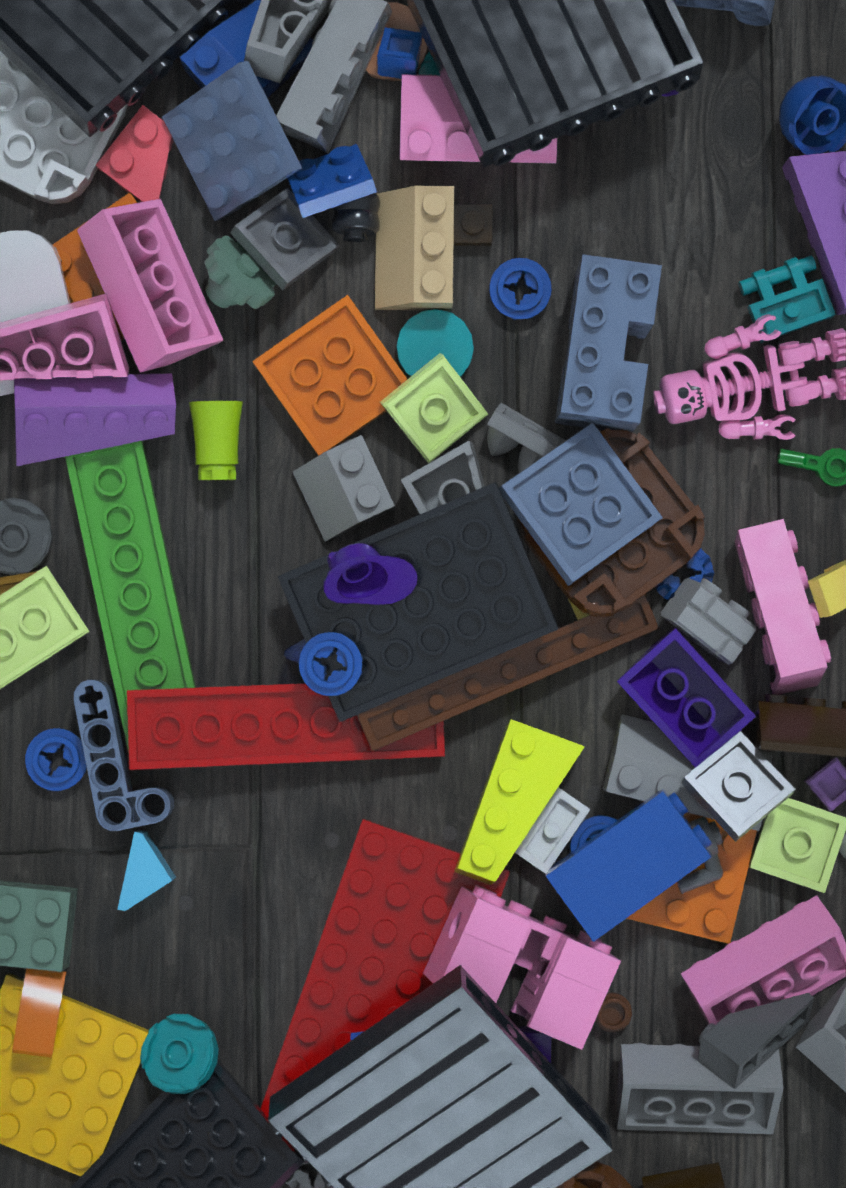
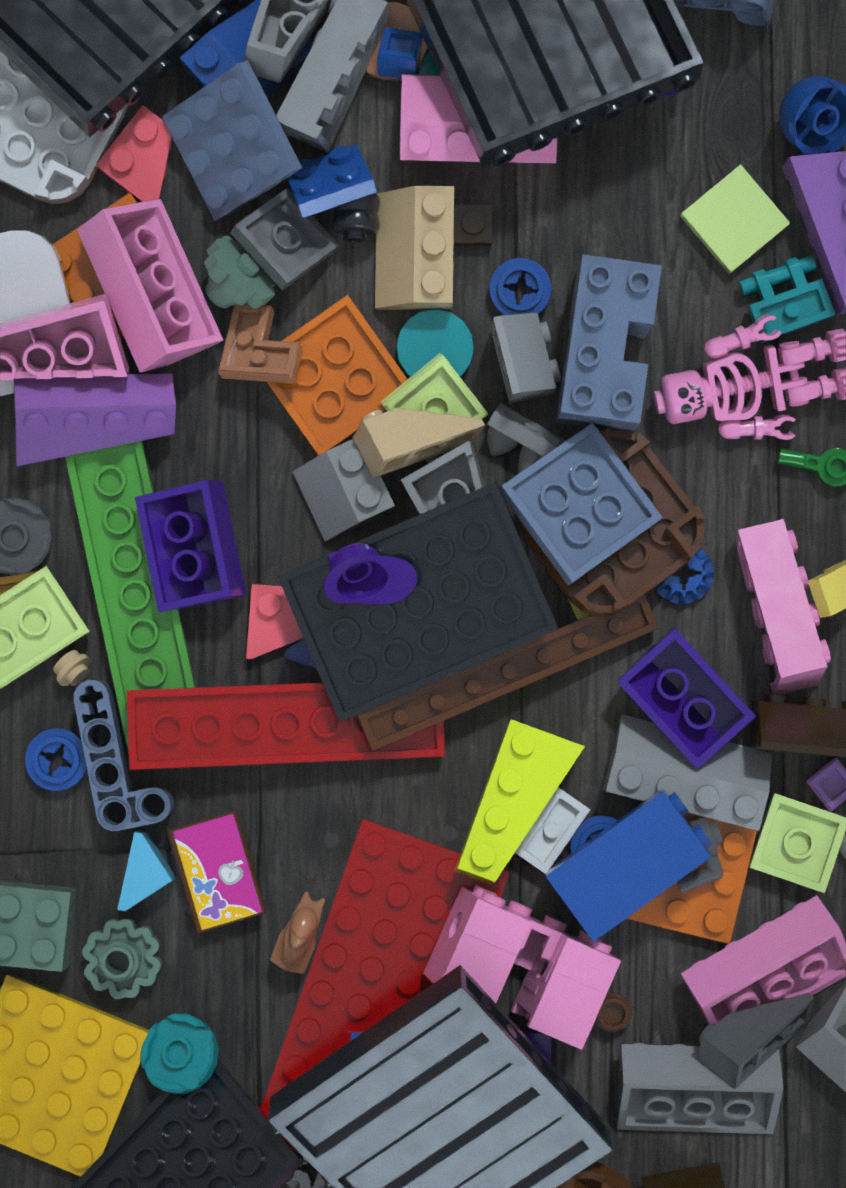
orange slope [12,968,66,1058] -> none
lime plant [189,401,243,480] -> none
blue gear [299,632,363,696] -> none
light grey brick [660,578,756,665] -> none
plate [681,731,795,842] -> none
none -> tan plate [53,650,91,686]
none -> sand green plant [82,917,163,999]
none -> dark purple slope [135,480,247,612]
none -> piece [166,810,266,933]
none -> nougat tile [218,304,303,384]
none -> coral wing [246,584,303,659]
none -> nougat animal [270,892,325,974]
none -> tan slope [353,408,485,478]
none -> light grey slope [491,313,561,404]
none -> yellowish green tile [680,164,790,275]

